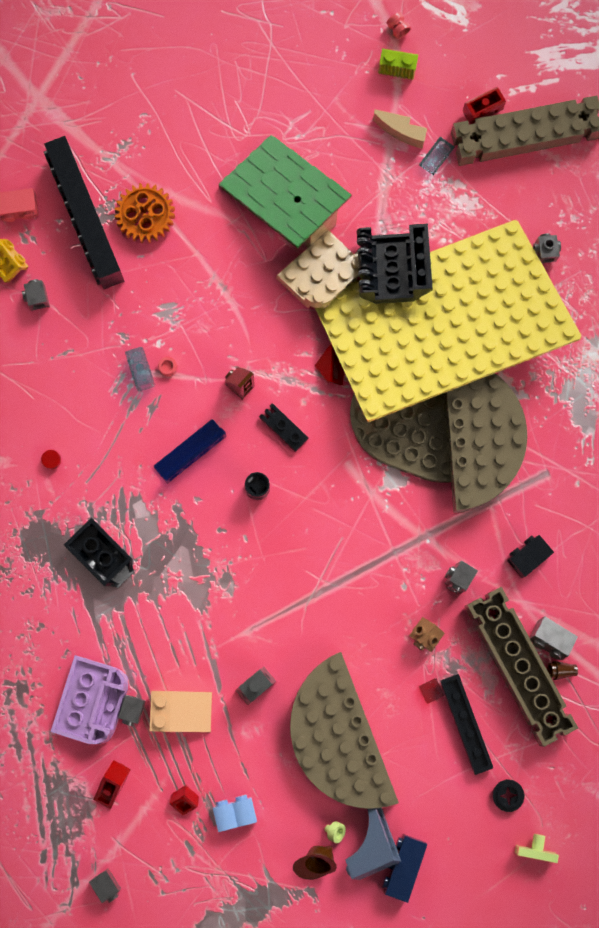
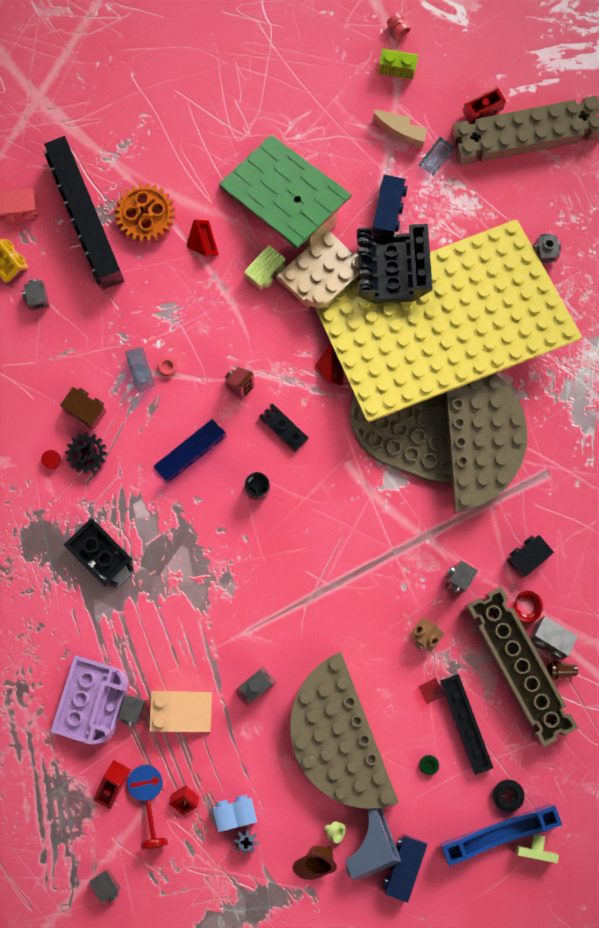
none -> reddish brown brick [60,387,106,429]
none -> black gear [65,432,108,475]
none -> piece [127,765,169,850]
none -> red slope [187,219,219,256]
none -> sand blue gear [234,829,259,855]
none -> yellowish green brick [244,245,286,290]
none -> dark blue brick [371,175,408,235]
none -> dark green tile [419,755,439,775]
none -> blue arch [439,803,562,866]
none -> red piece [513,591,543,623]

